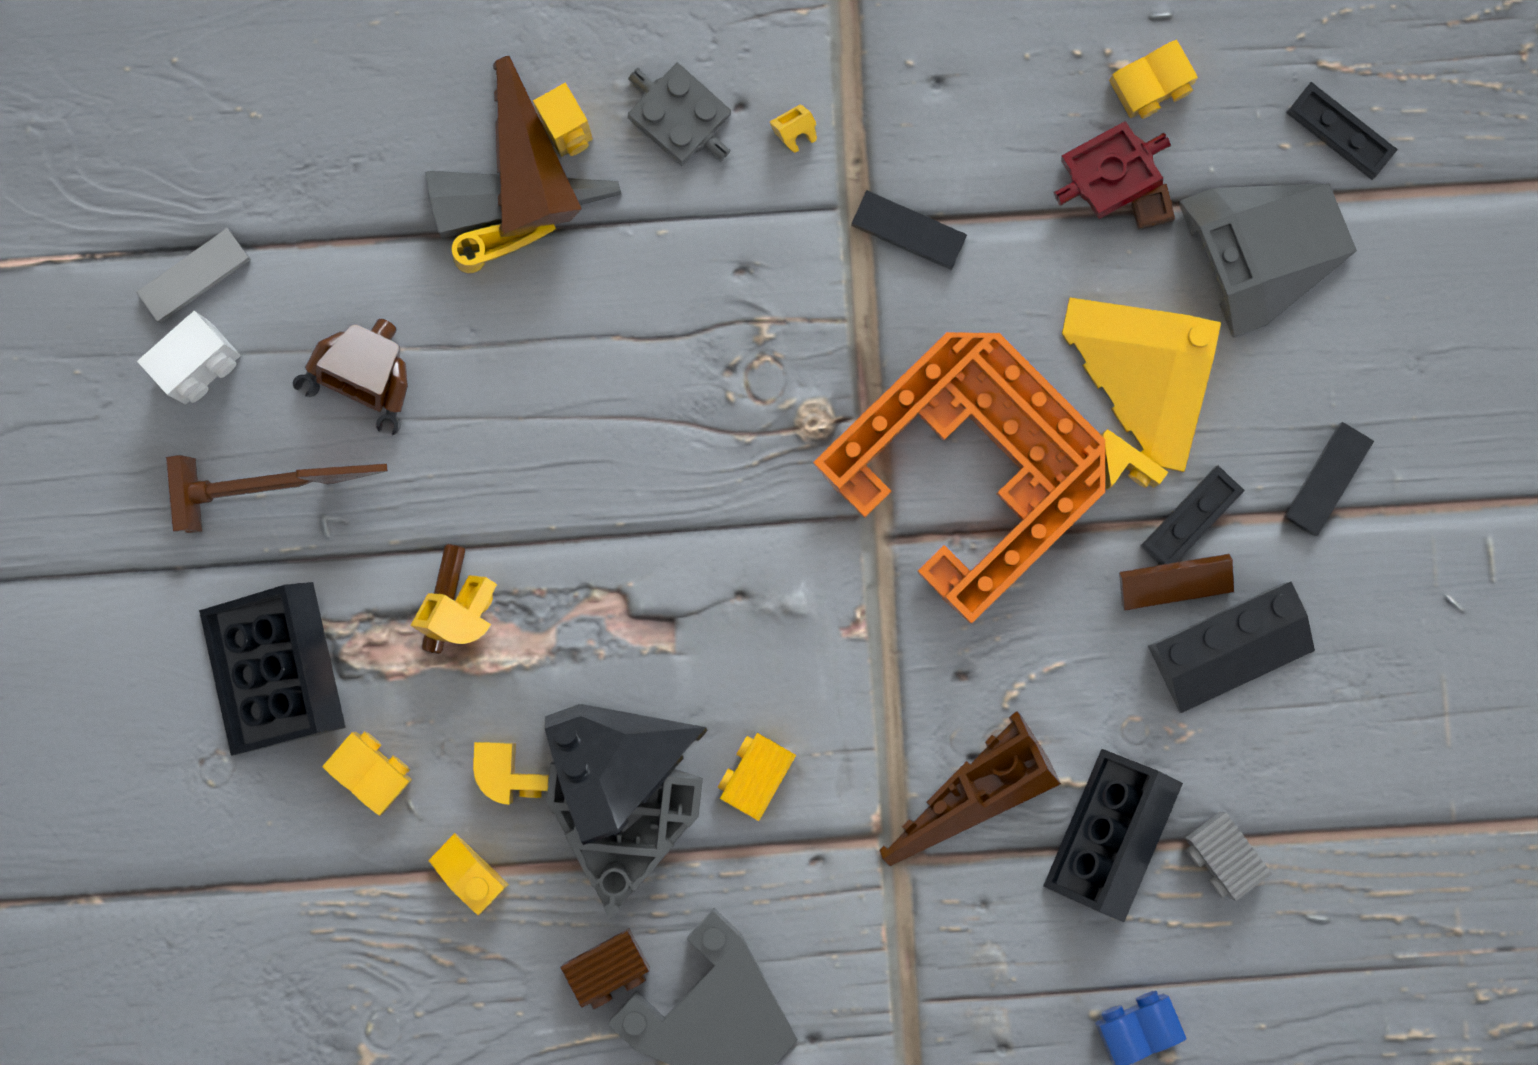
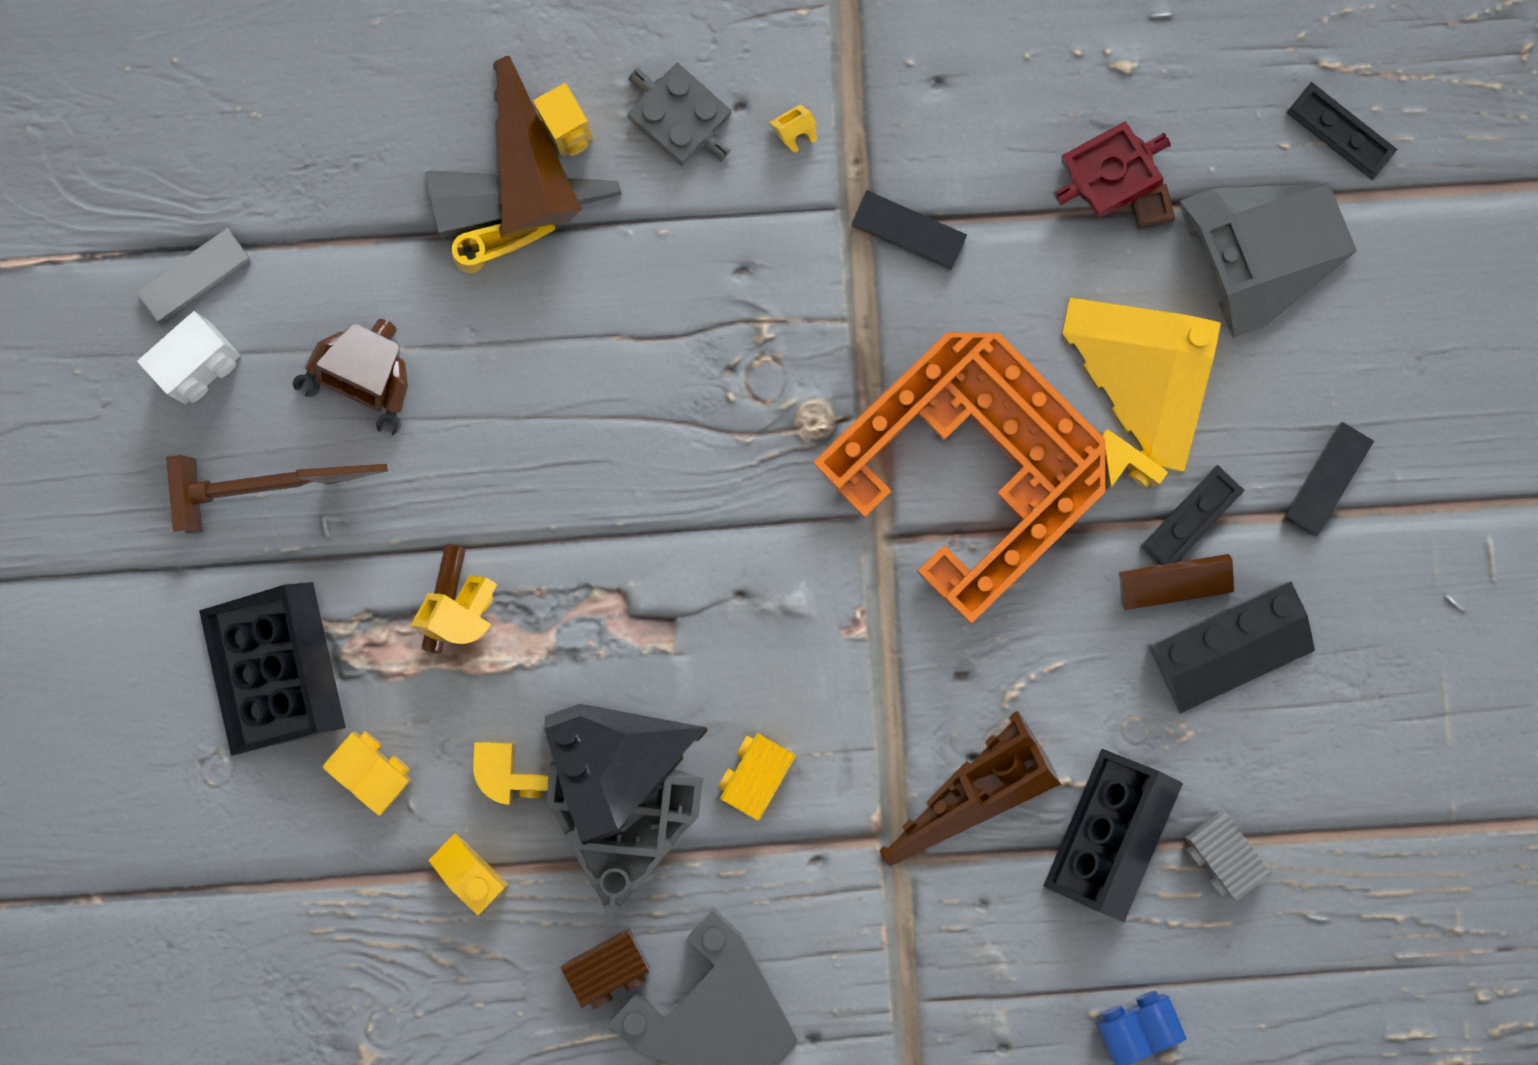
yellow brick [1109,39,1198,119] -> none

